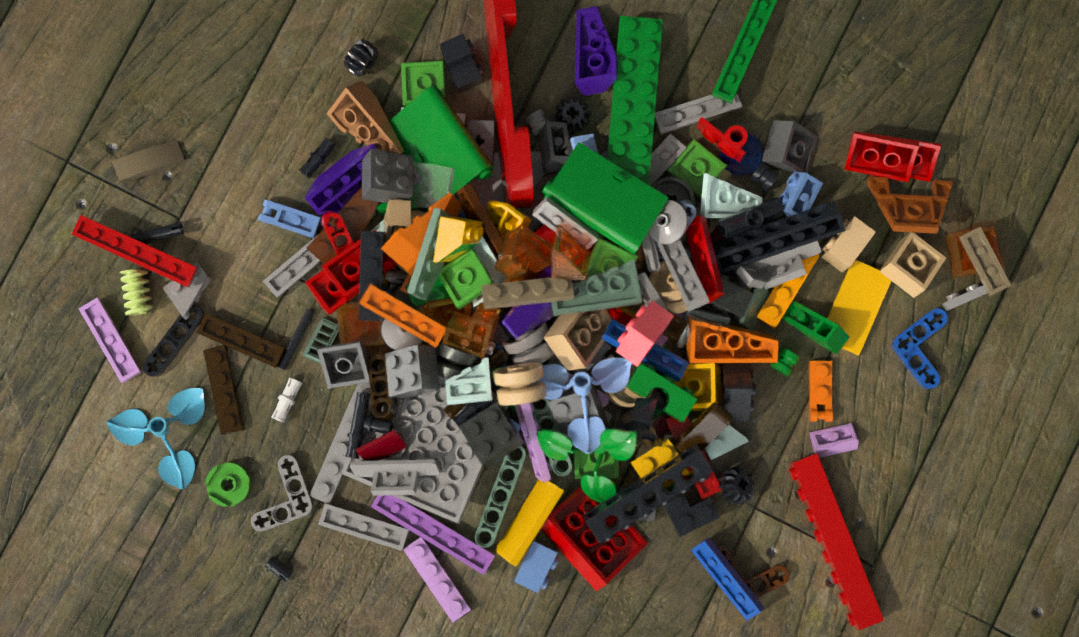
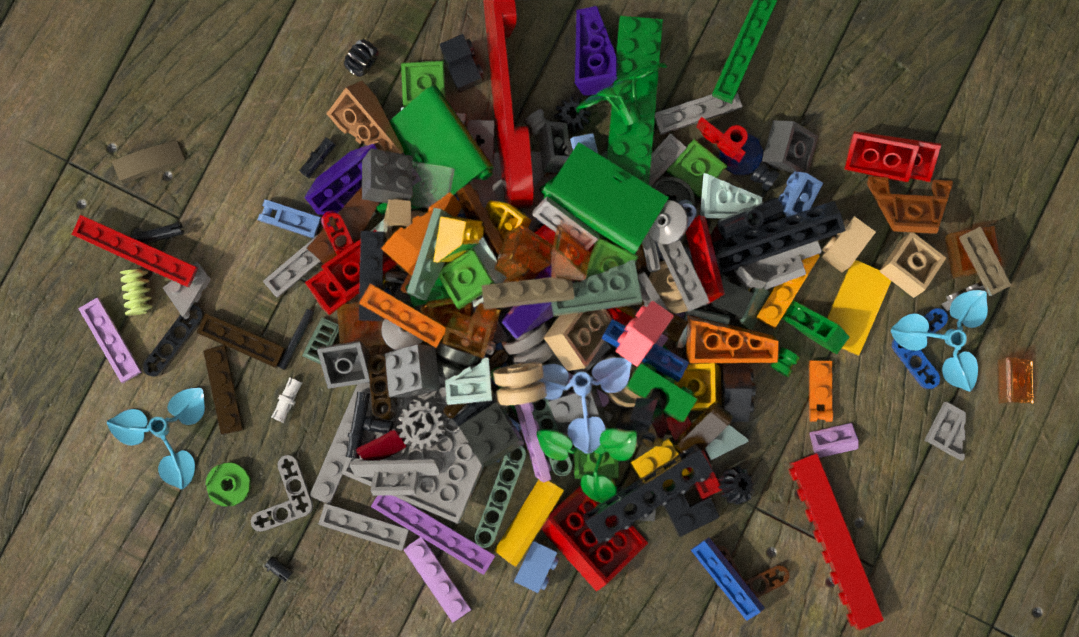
none -> light grey gear [397,401,446,450]
none -> green plant [576,63,667,126]
none -> medium azure plant [891,290,988,392]
none -> light grey wing [924,402,966,461]
none -> clear orange slope [997,358,1033,404]

